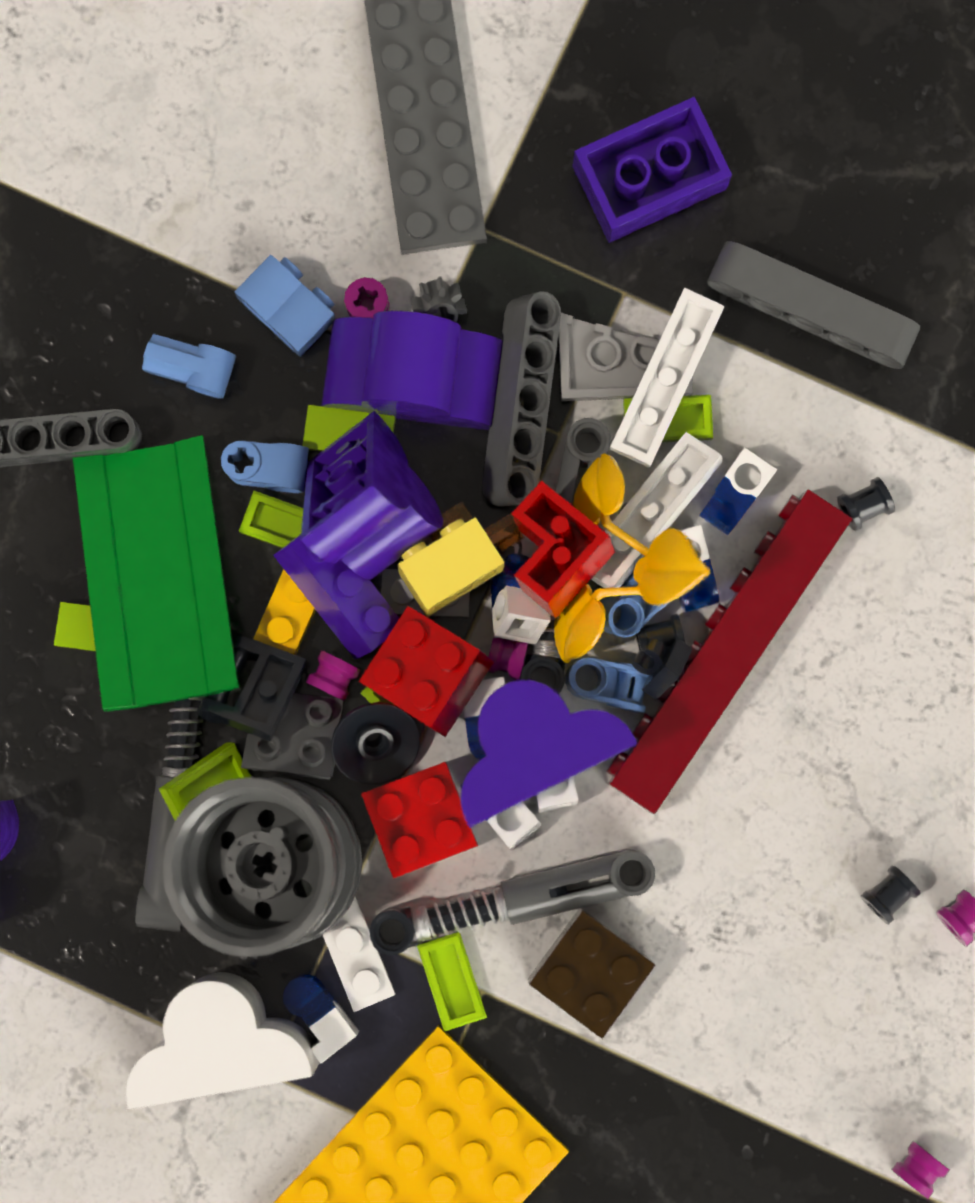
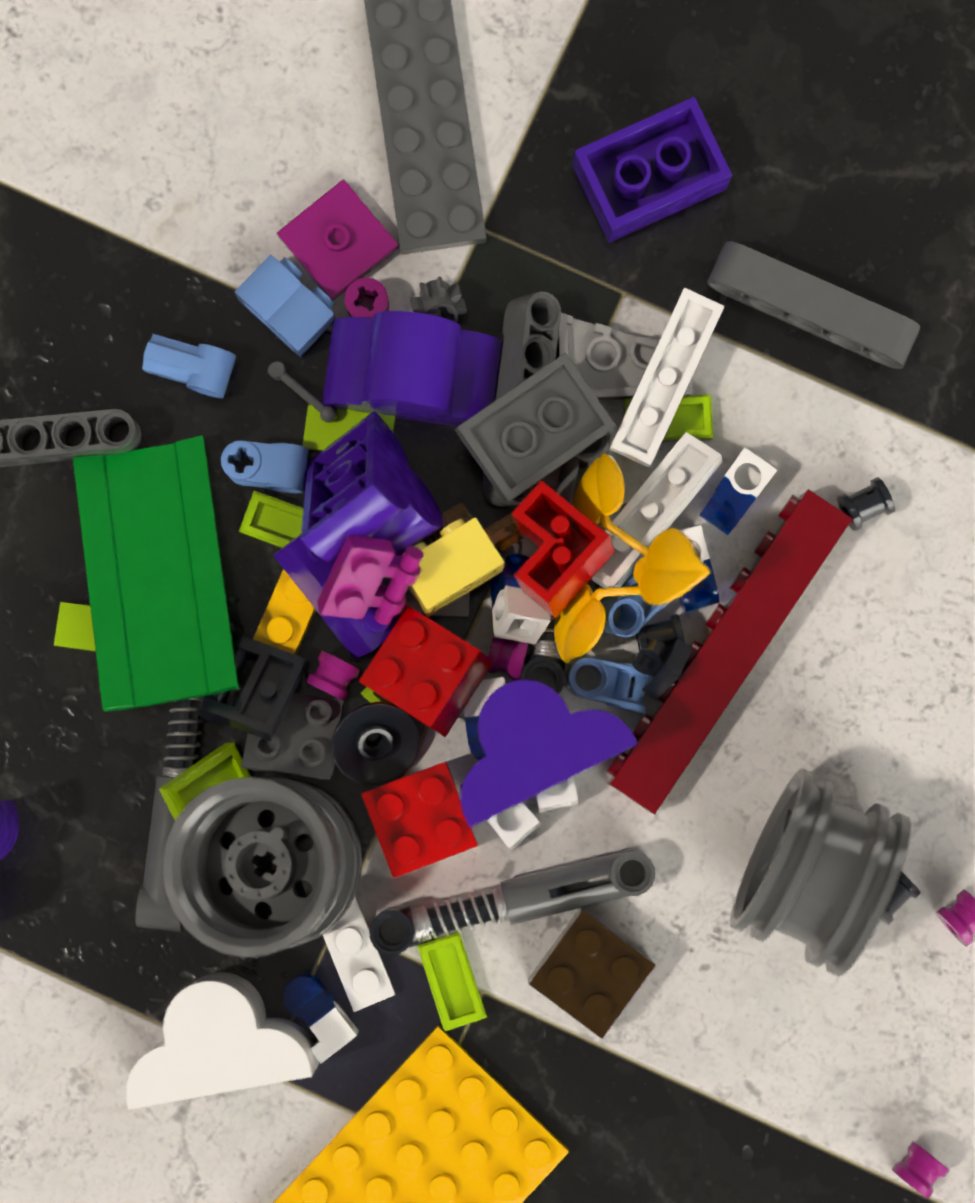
none -> dark grey hinge [268,361,337,423]
none -> magenta plate [276,179,399,301]
none -> magenta plate [317,536,424,625]
none -> dark grey plate [455,353,617,503]
none -> dark grey wheel [730,769,911,977]

